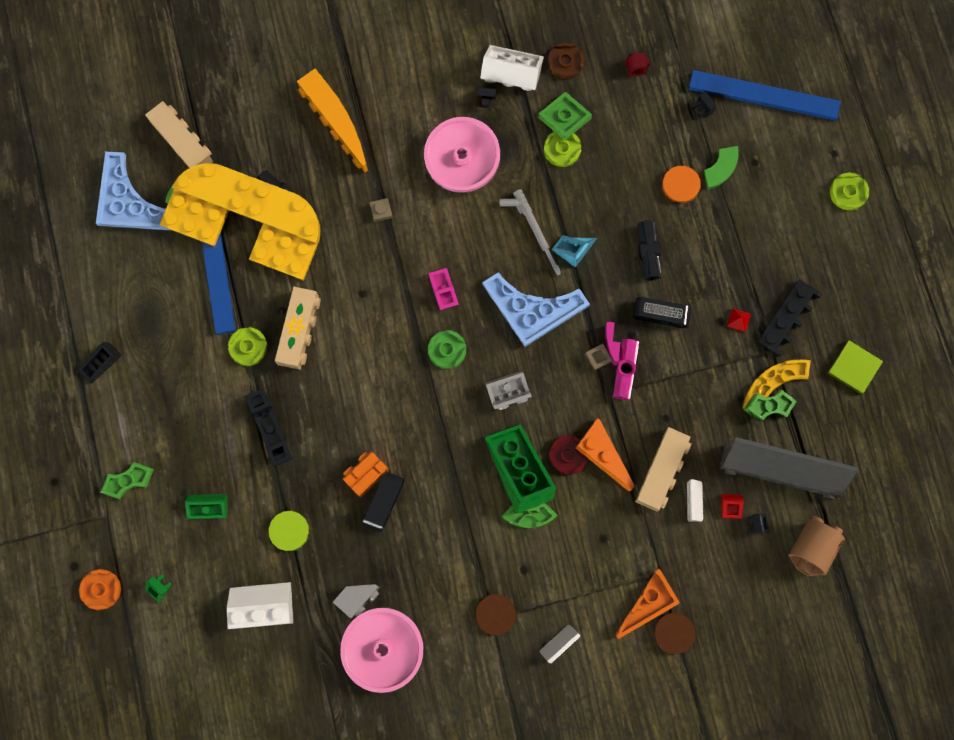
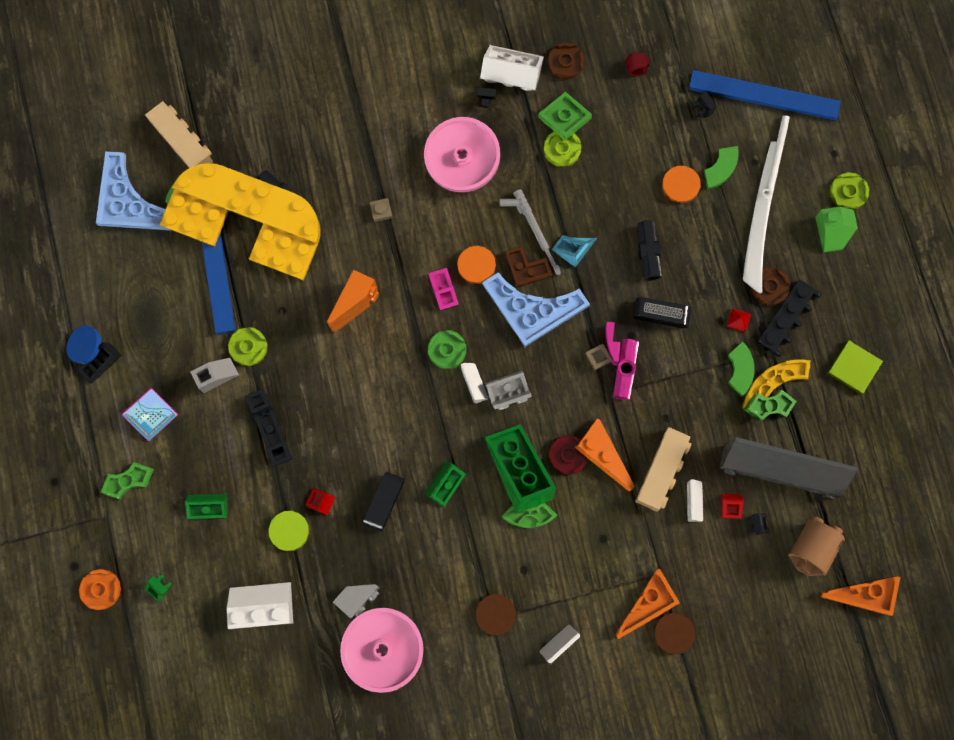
tan brick [275,287,321,370] -> none
light orange slope [297,69,368,172] -> none
orange brick [343,451,389,498] -> none
none -> blue tile [67,325,101,364]
none -> piece [121,387,178,441]
none -> light grey slope [191,358,239,393]
none -> red slope [305,488,335,515]
none -> orange slope [327,270,379,332]
none -> green slope [425,461,466,507]
none -> orange tile [457,246,496,284]
none -> white slope [461,363,488,404]
none -> reddish brown tile [504,246,553,288]
none -> bright green tile [728,342,754,397]
none -> white piece [743,116,790,293]
none -> reddish brown tile [751,267,790,306]
none -> bright green slope [815,207,858,253]
none -> orange wing [820,576,900,616]

